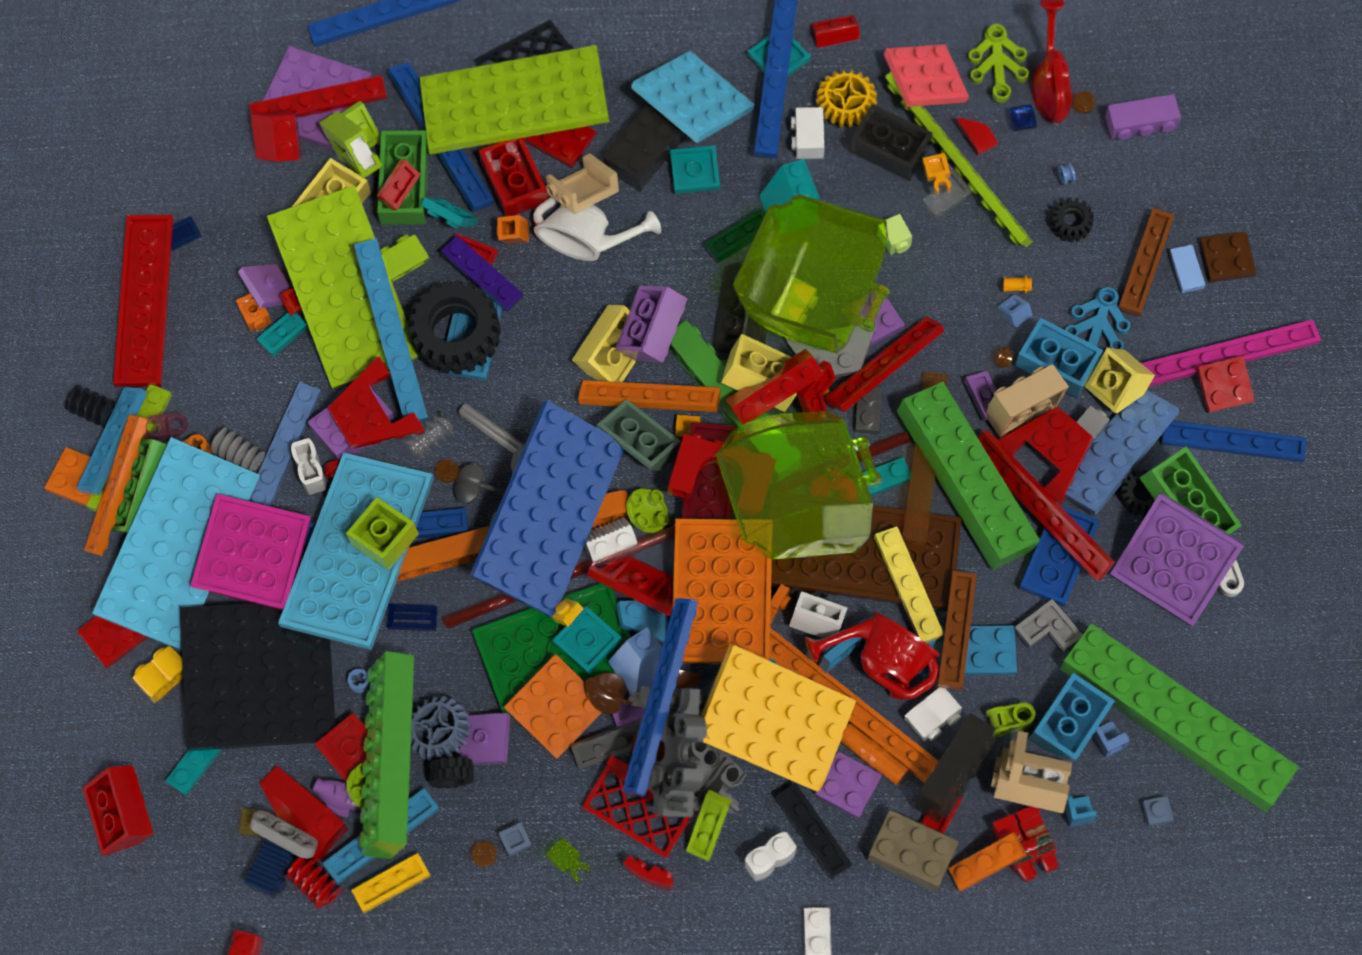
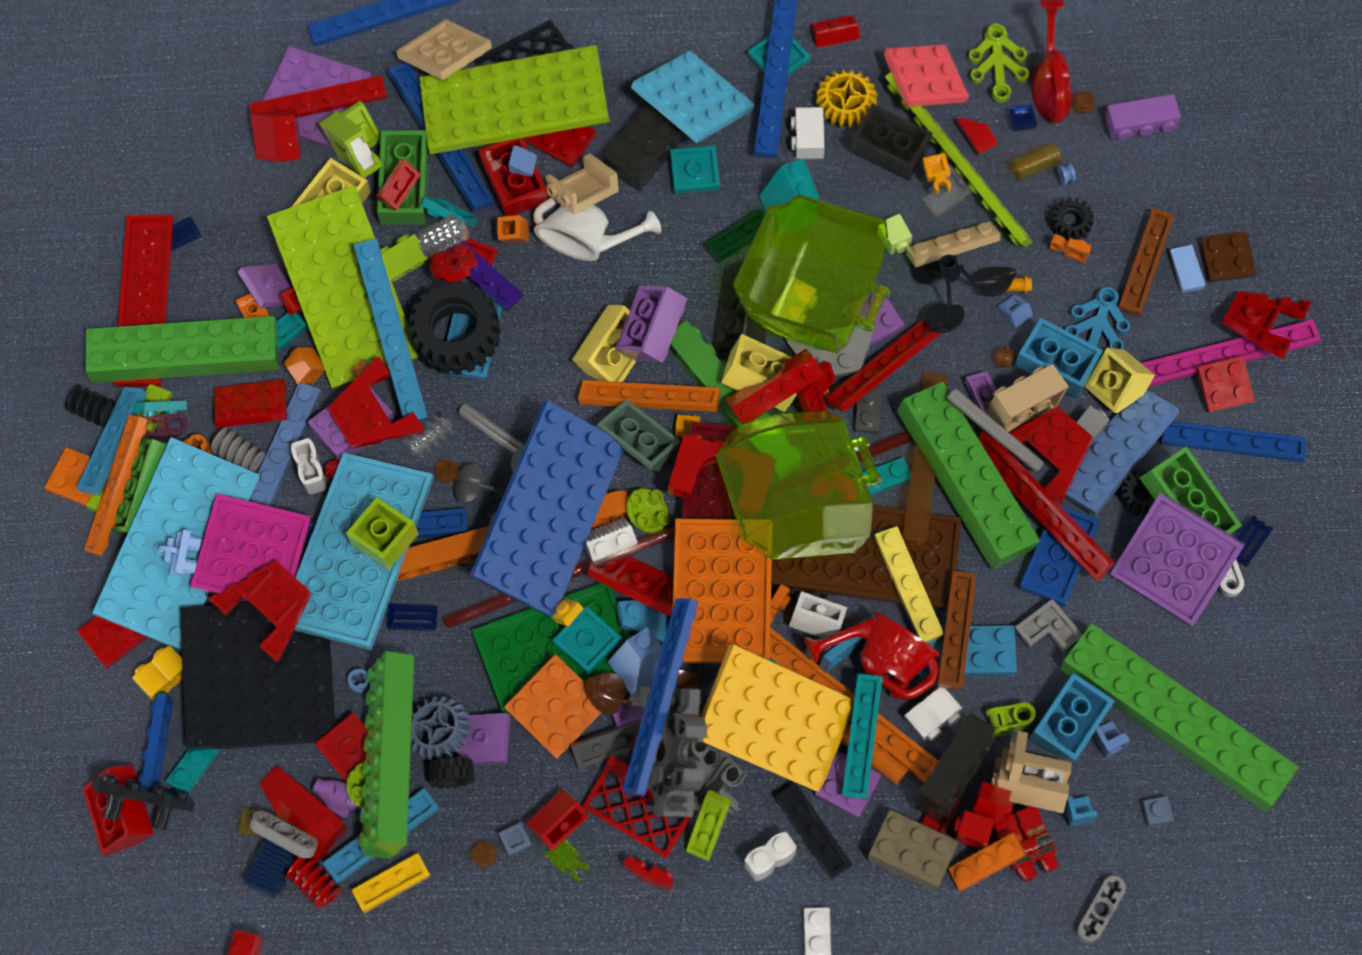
none -> bright green brick [86,316,279,383]
none -> black plate [91,774,195,830]
none -> teal plate [133,401,187,417]
none -> blue plate [139,694,174,788]
none -> light blue hips [158,530,201,576]
none -> red wing [209,561,312,662]
none -> red plate [215,379,287,428]
none -> orange brick [284,347,325,384]
none -> clear orange plate [351,359,372,379]
none -> tan plate [397,20,492,80]
none -> clear piece [418,215,469,258]
none -> red plate [430,244,478,283]
none -> medium blue slope [509,146,537,177]
none -> red brick [526,790,588,851]
none -> teal plate [842,674,883,800]
none -> tan plate [906,221,1000,267]
none -> black plant [910,254,1017,333]
none -> light grey axle [947,389,1044,472]
none -> red brick [952,811,994,851]
none -> red brick [972,782,1013,825]
none -> clear yellow pin [1011,142,1062,181]
none -> orange plate [1049,234,1092,263]
none -> light grey beam [1077,876,1126,944]
none -> red wing [1223,291,1312,359]
none -> clear blue tile [1236,515,1274,568]

